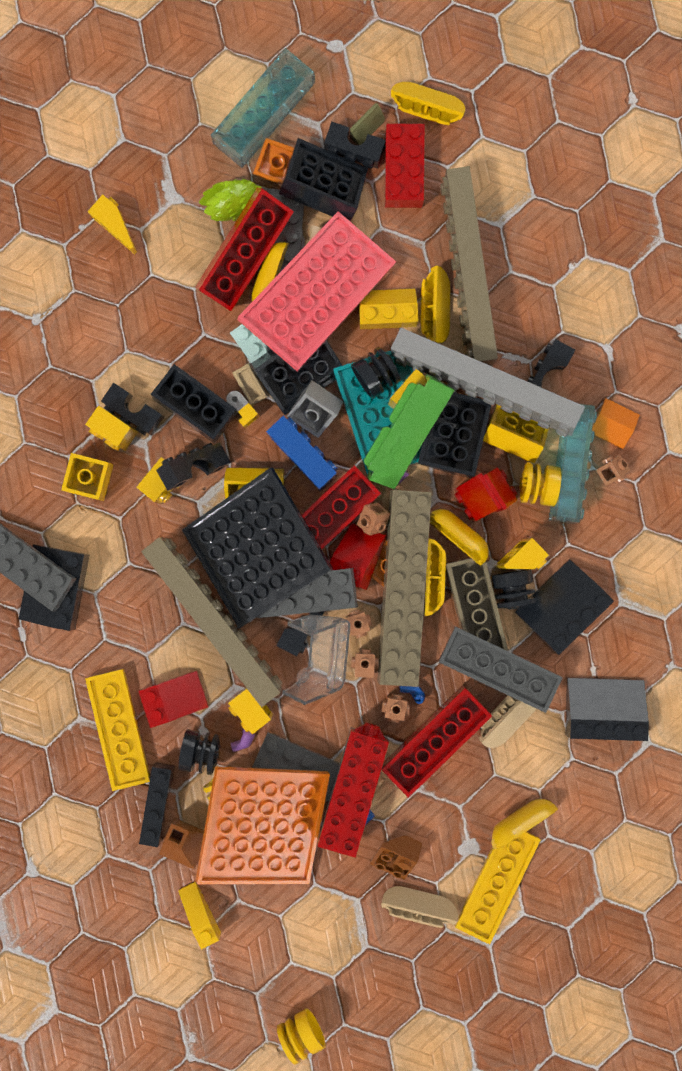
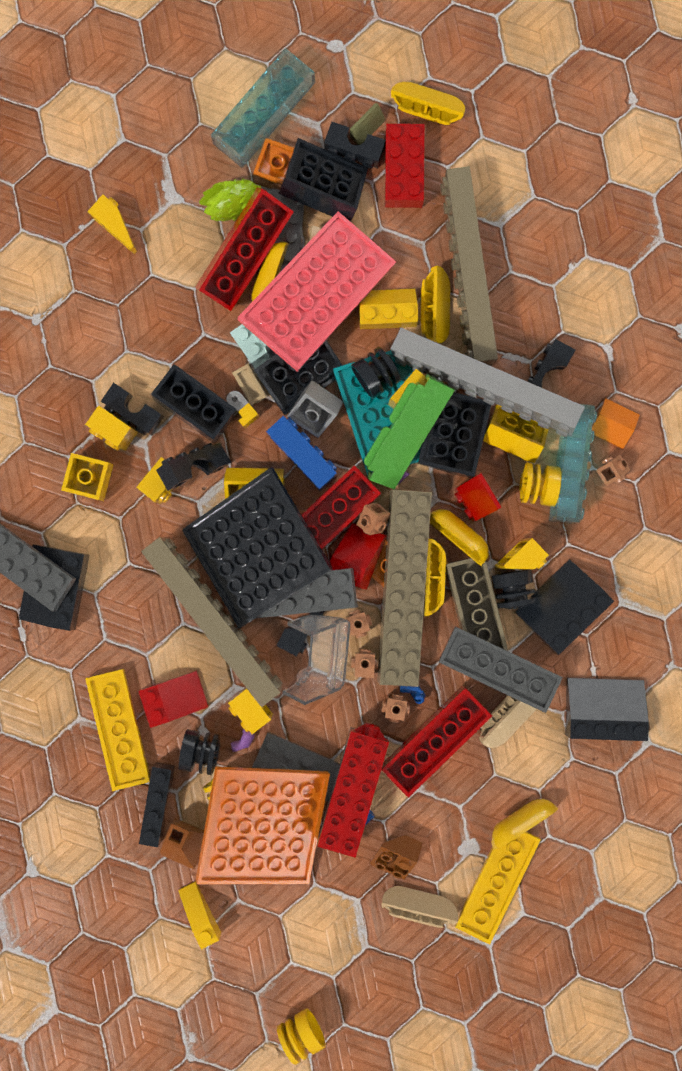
red slope [483,467,518,513] -> none

